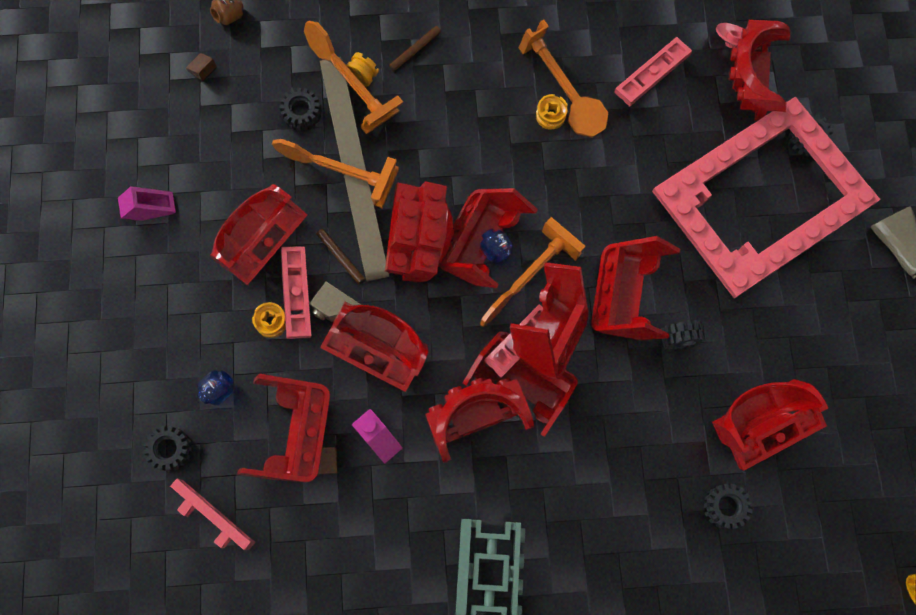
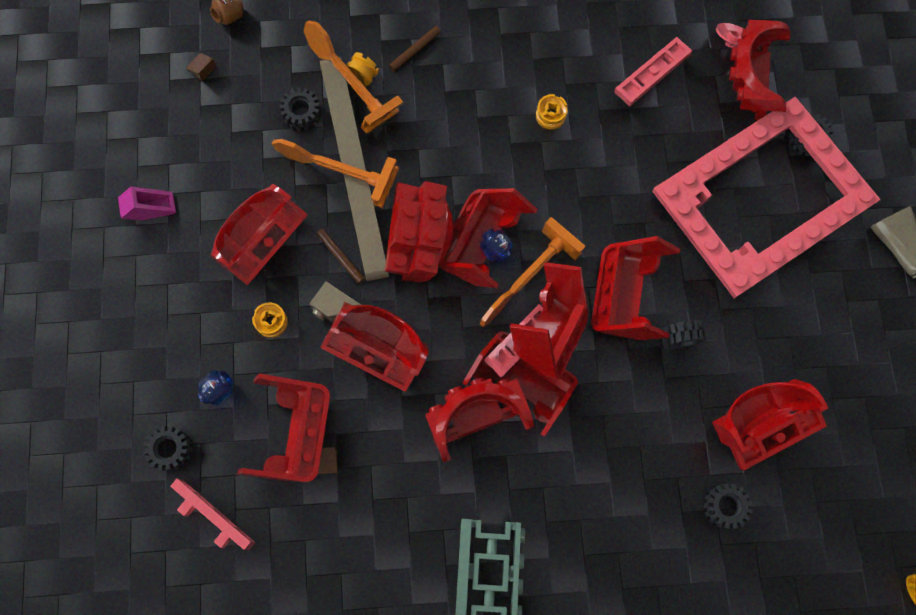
coral hinge [281,247,311,339] -> none
dark pink slope [352,409,403,464] -> none
orange piece [518,20,608,138] -> none

